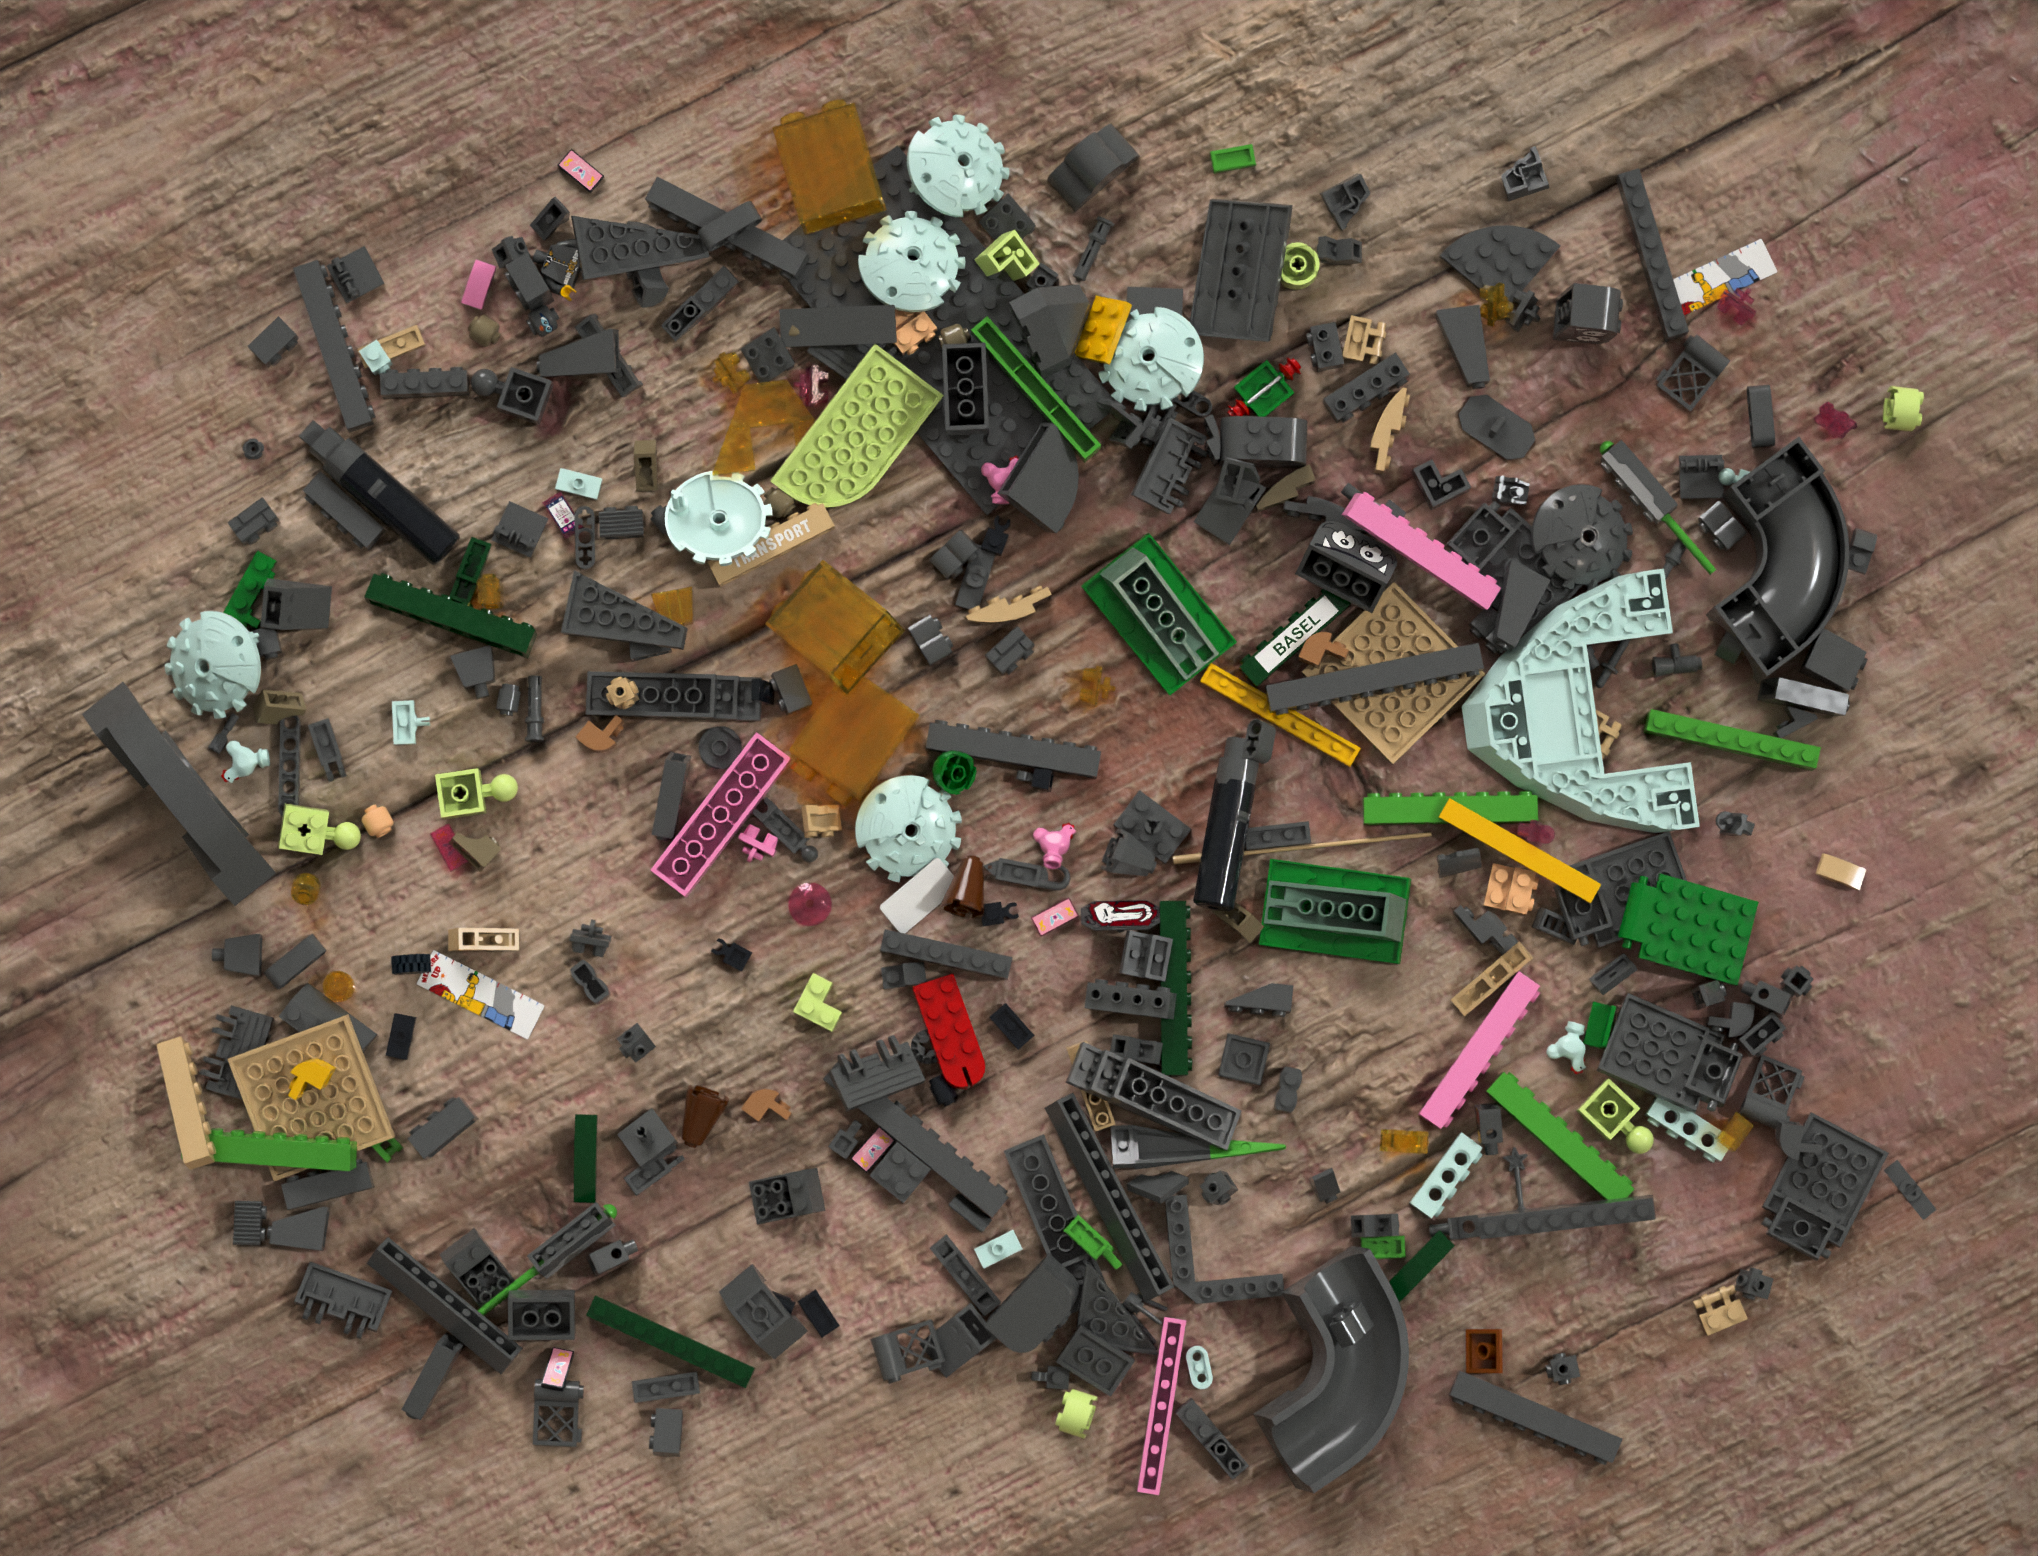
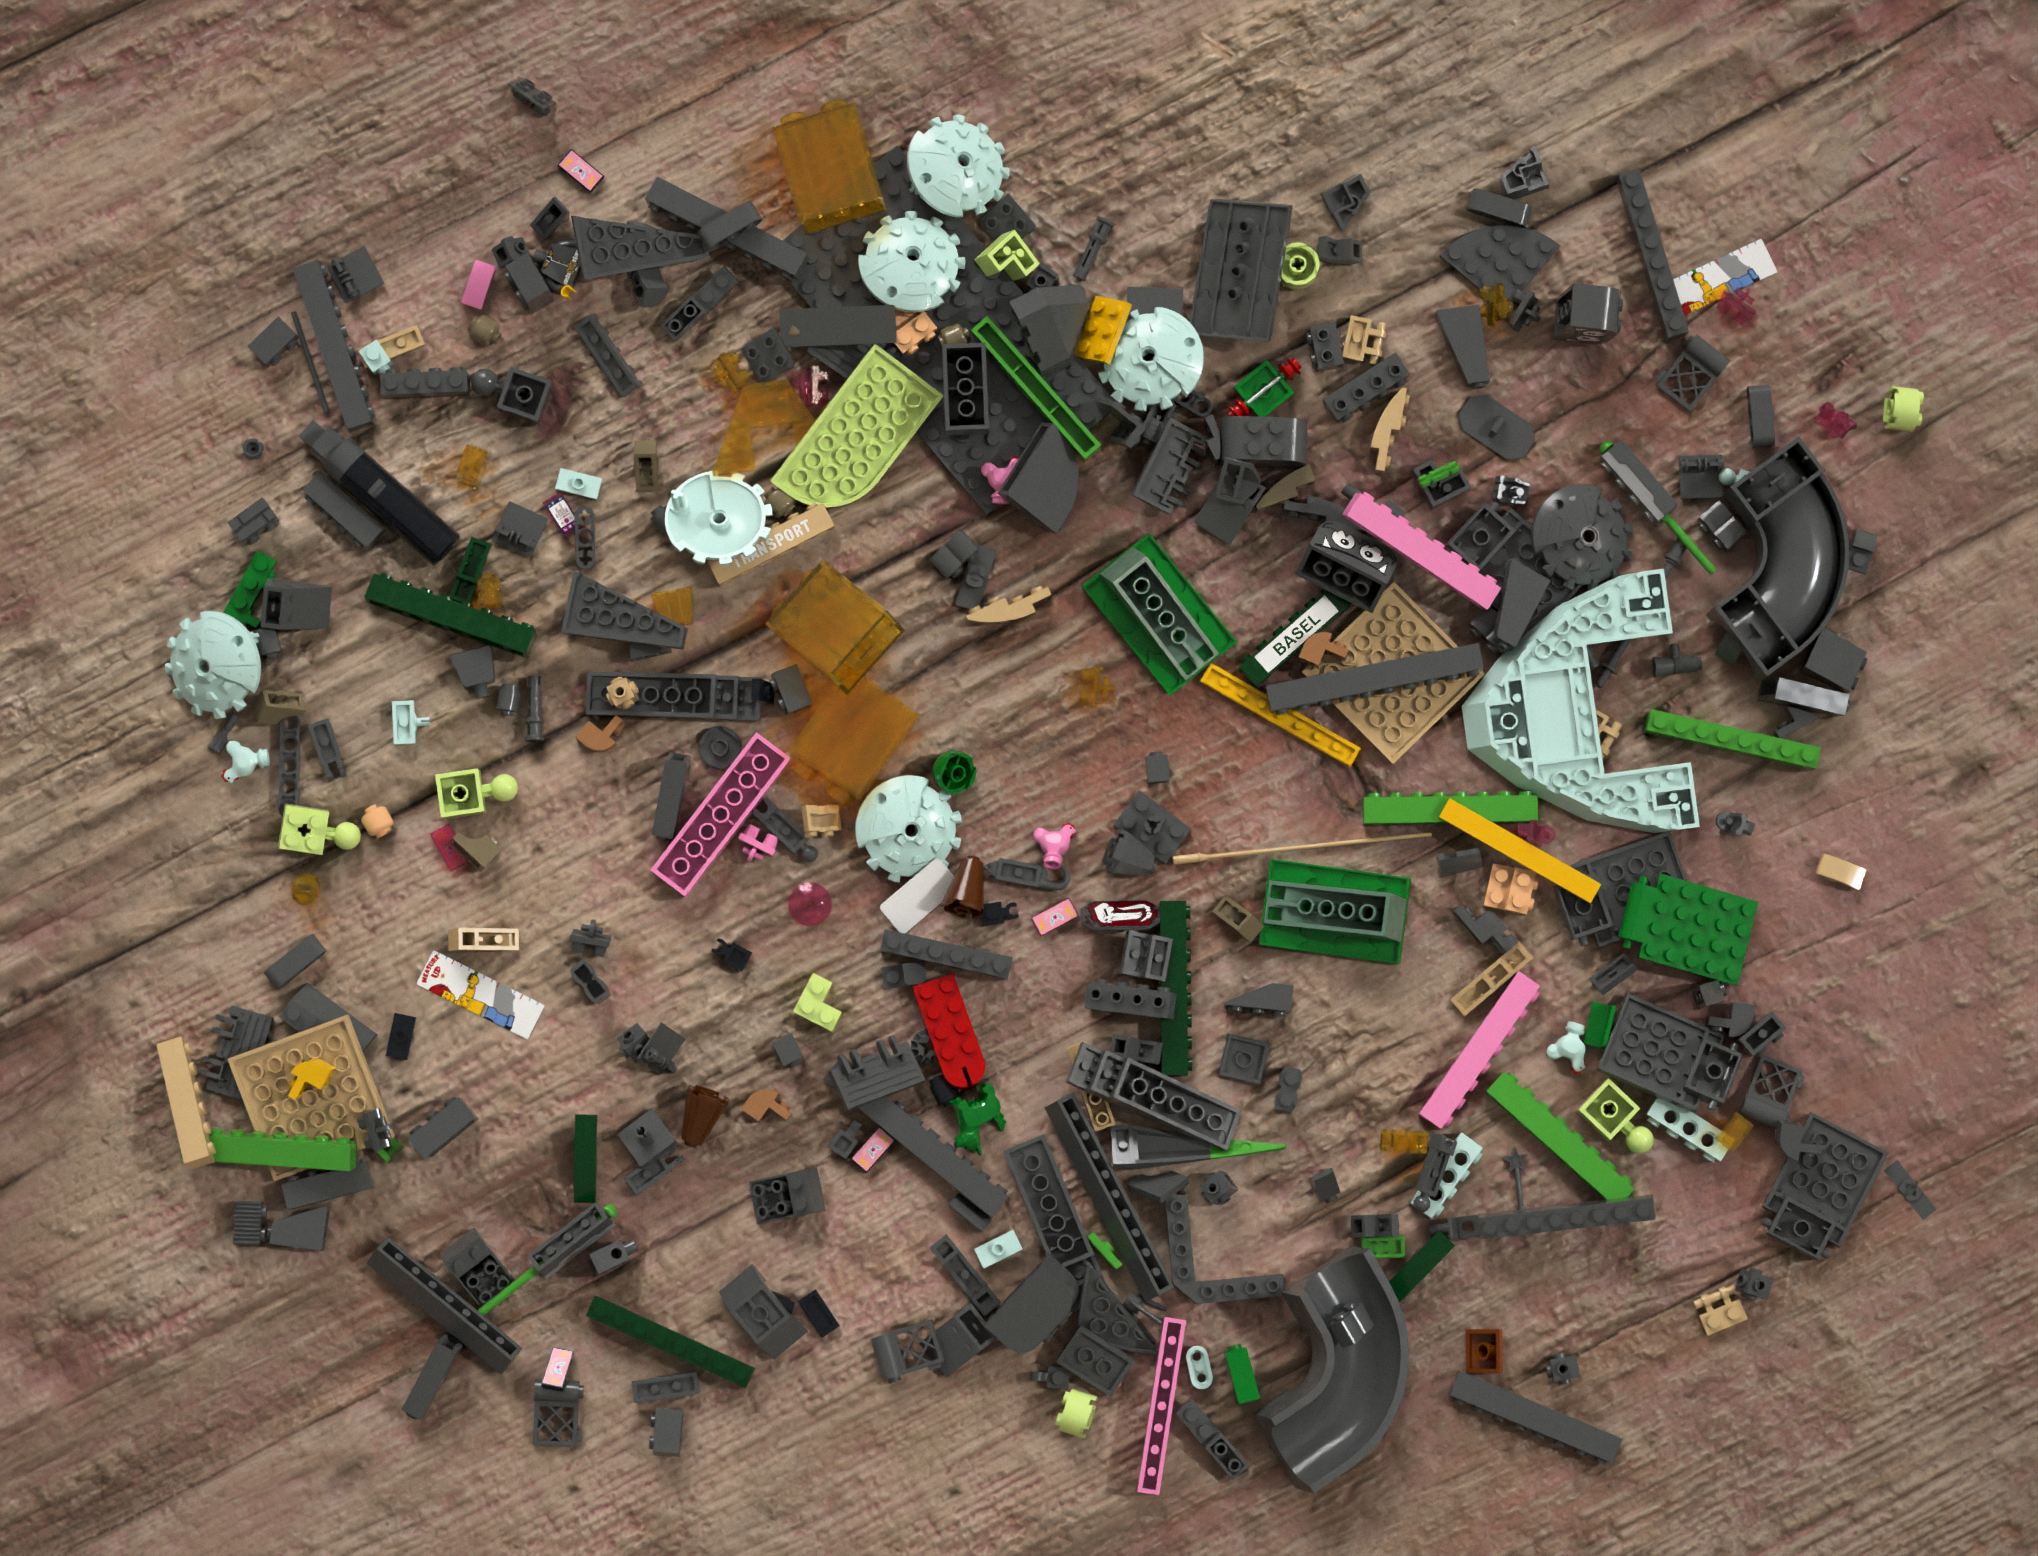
dark grey piece [82,682,276,906] -> none
dark grey torso [212,934,262,977] -> none
dark grey hinge [294,1262,392,1339] -> none
clear yellow wheel [323,971,355,1002] -> none
black wheel [391,954,431,975] -> none
dark grey brick [508,1290,576,1340] -> none
dark grey head [526,305,560,337] -> none
dark grey slope [537,329,621,377] -> none
dark grey brick [599,506,644,540] -> none
dark grey brick [870,1142,931,1203] -> none
dark grey brick [908,615,954,666] -> none
dark grey brick [926,720,1101,779] -> none
black plate [981,515,1011,556] -> none
dark grey brick [985,626,1035,676] -> none
black plate [989,1003,1035,1050] -> none
black piece [1016,768,1055,792] -> none
dark grey brick [1047,124,1140,212] -> none
bright green plate [1063,1215,1110,1261] -> none
black piece [1193,719,1276,911] -> none
bright green tile [1210,144,1256,174] -> none
dark grey plate [1246,821,1311,850] -> none
dark grey torso [1475,1103,1503,1155] -> none
dark grey slope [1532,908,1577,945] -> none
dark grey torso [1740,980,1792,1019] -> none
dark grey brick [1780,965,1814,997] -> none
none -> dark grey axle [291,311,330,414]
none -> dark grey hips [357,1108,395,1152]
none -> clear yellow torso [456,444,492,490]
none -> dark grey hinge [508,78,556,116]
none -> dark grey hinge [637,1022,685,1075]
none -> dark grey brick [773,1033,804,1069]
none -> green animal [949,1081,1006,1156]
none -> dark grey brick [1145,751,1170,784]
none -> green brick [1224,1344,1260,1404]
none -> dark grey plate [1413,1133,1457,1212]
none -> bright green axle [1418,461,1459,488]
none -> dark grey beam [1467,188,1532,228]

